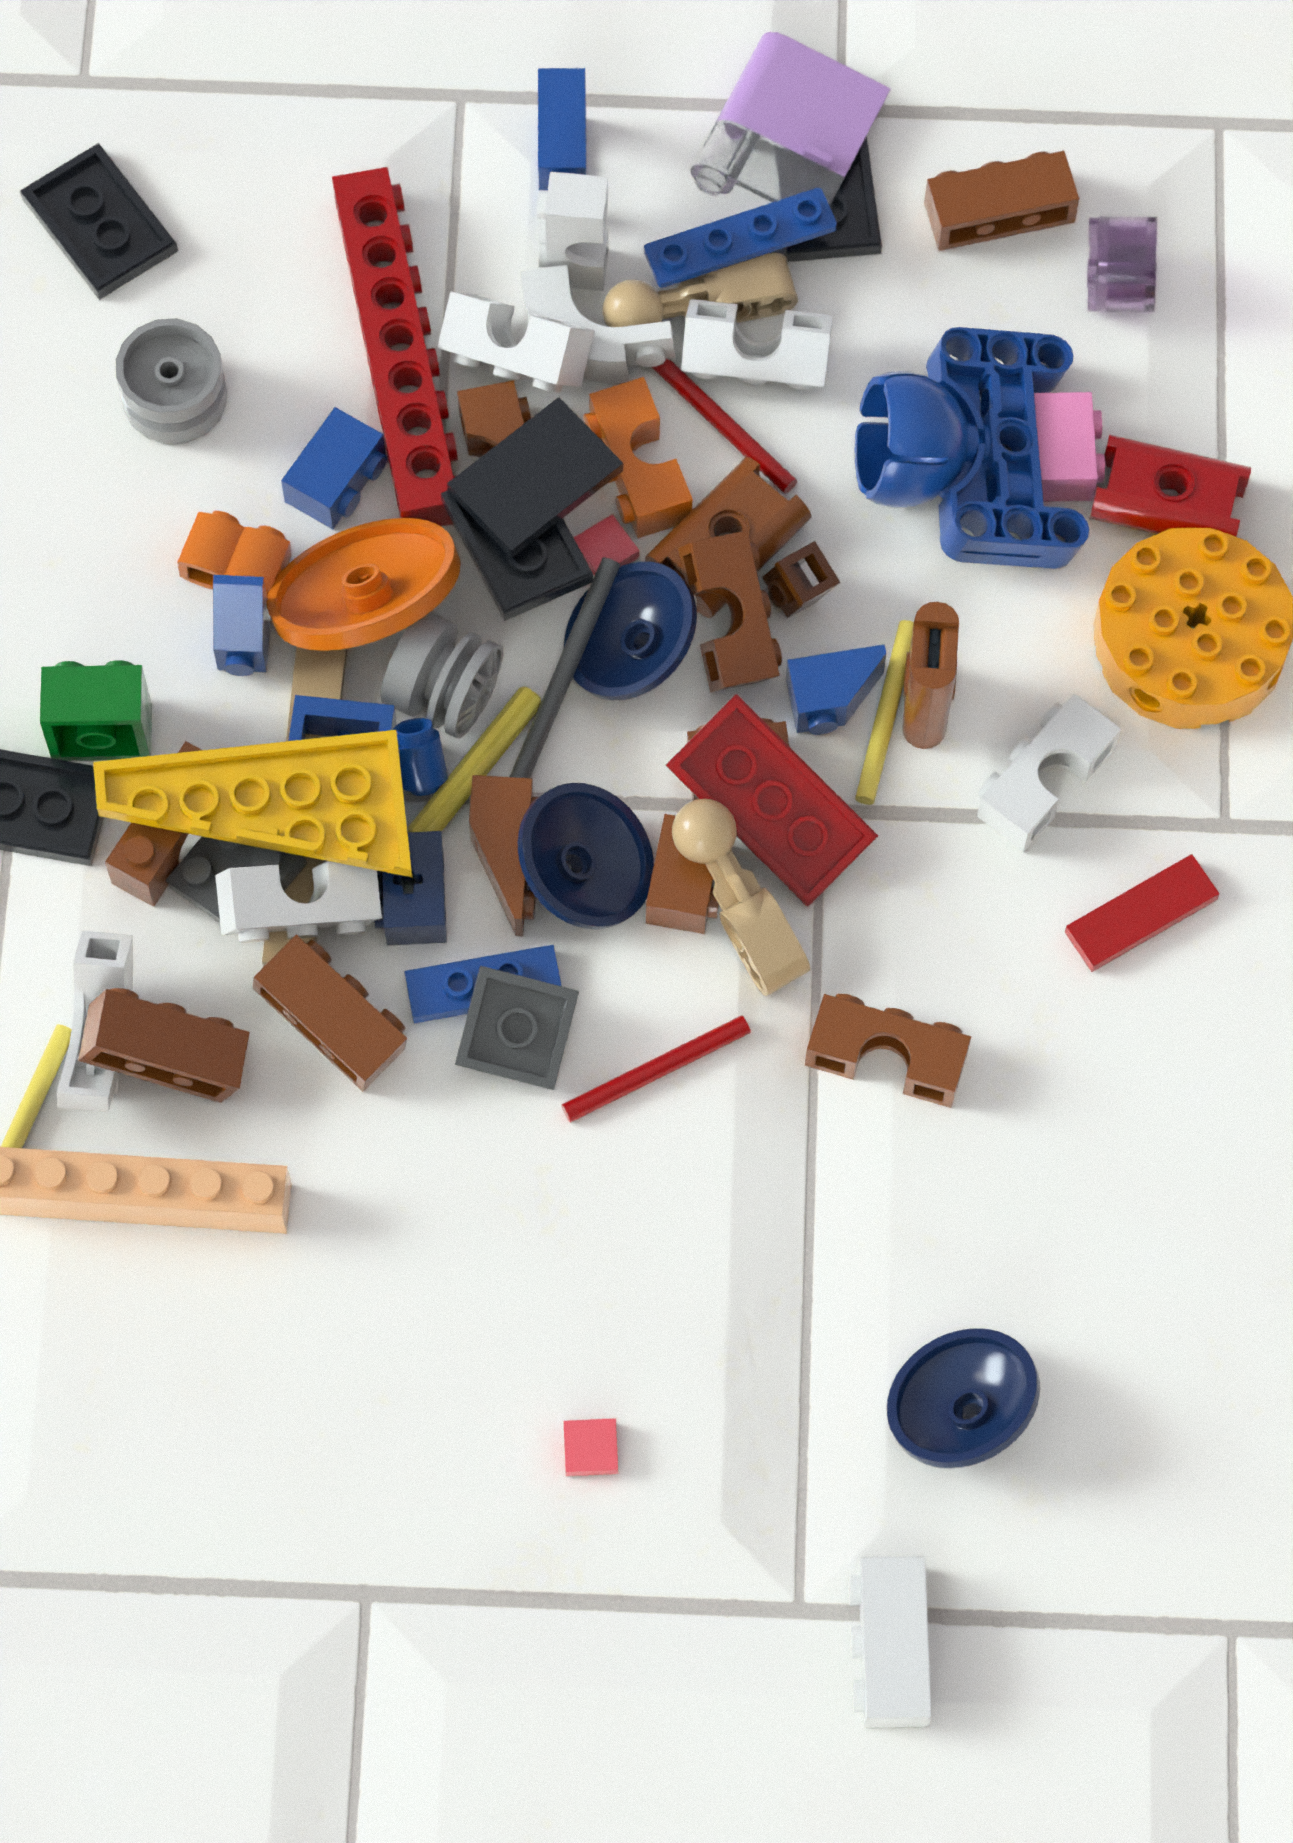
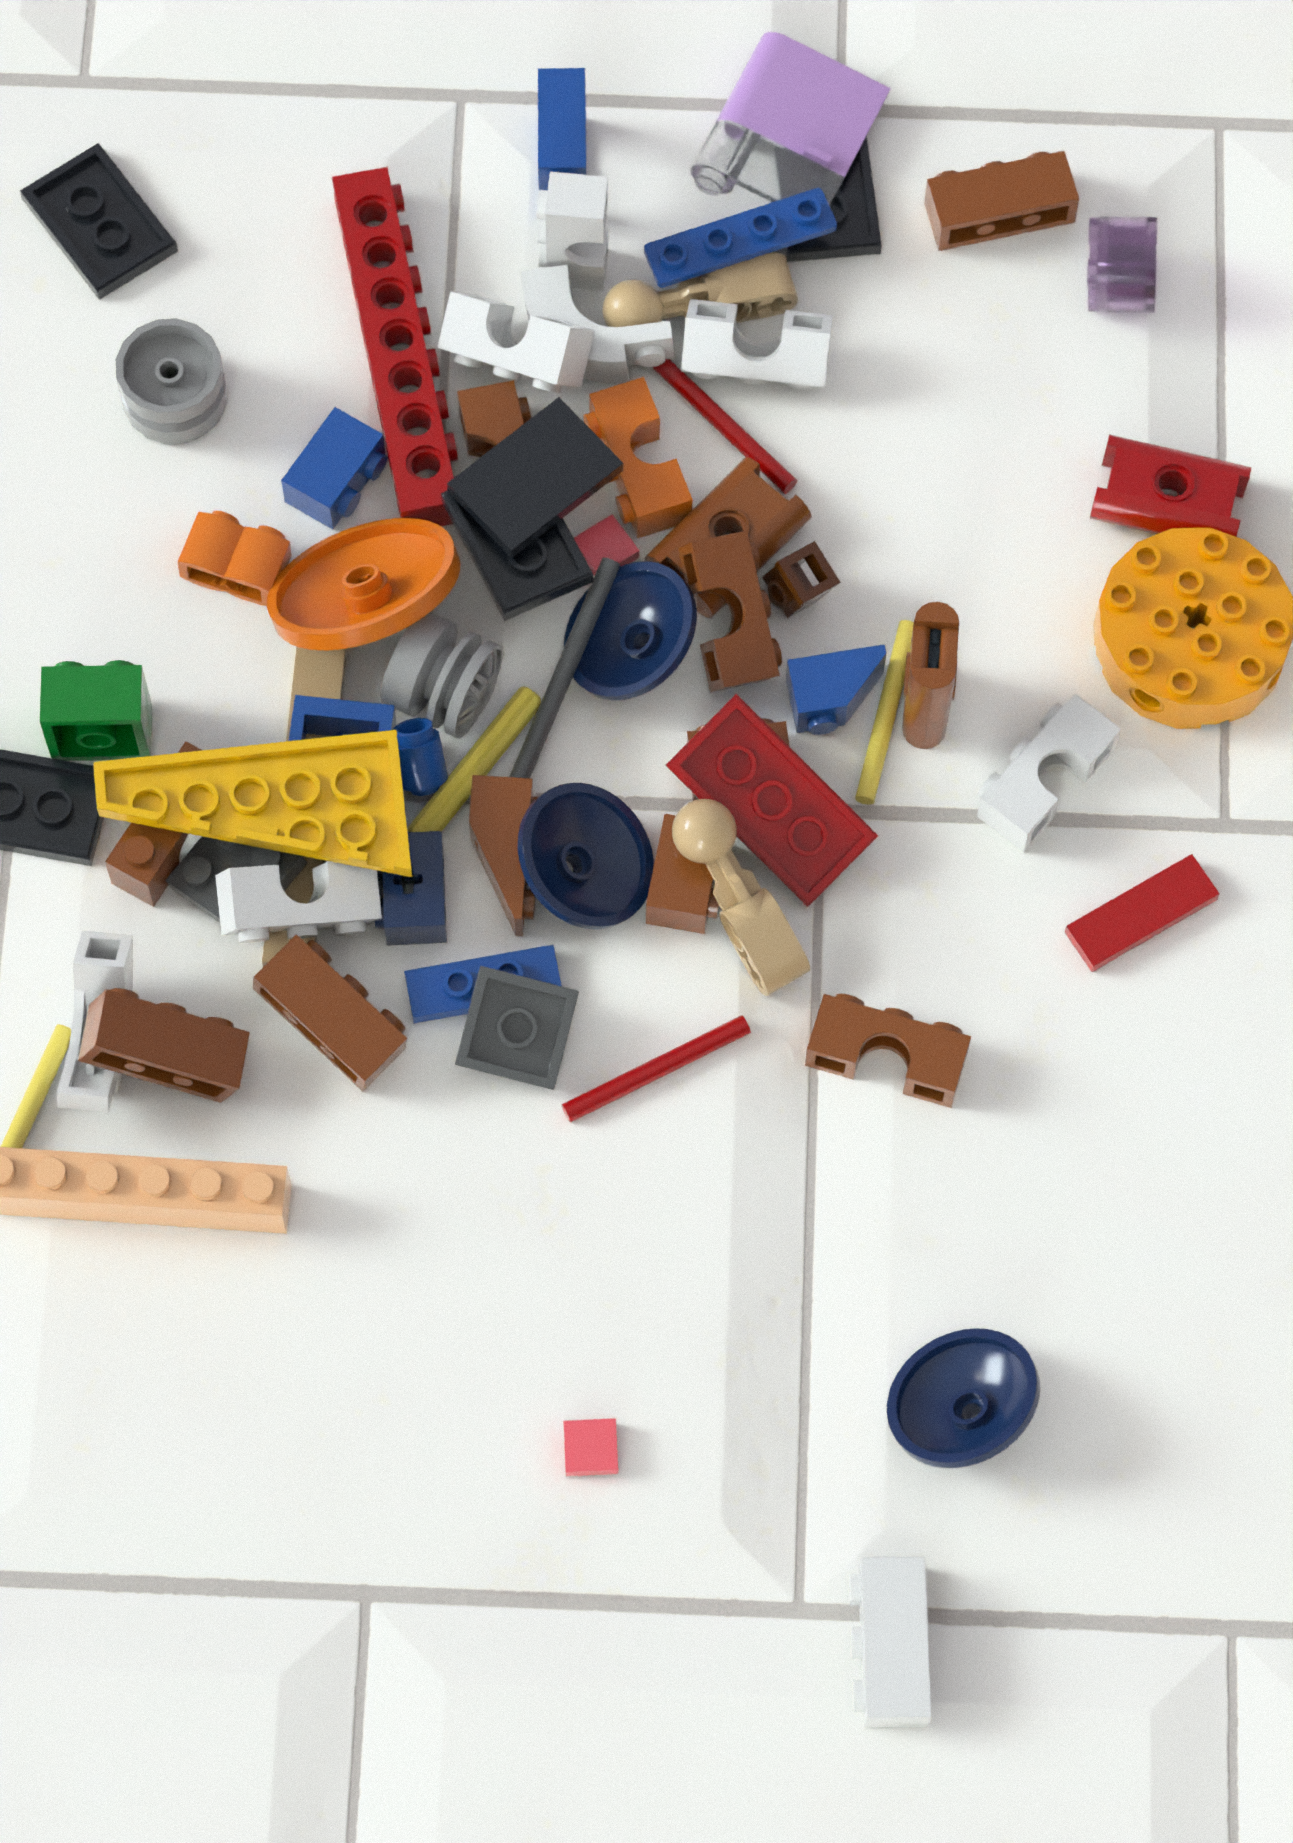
slope [213,575,271,676] -> none
blue beam [854,327,1090,569] -> none
bright pink brick [1034,392,1105,502] -> none

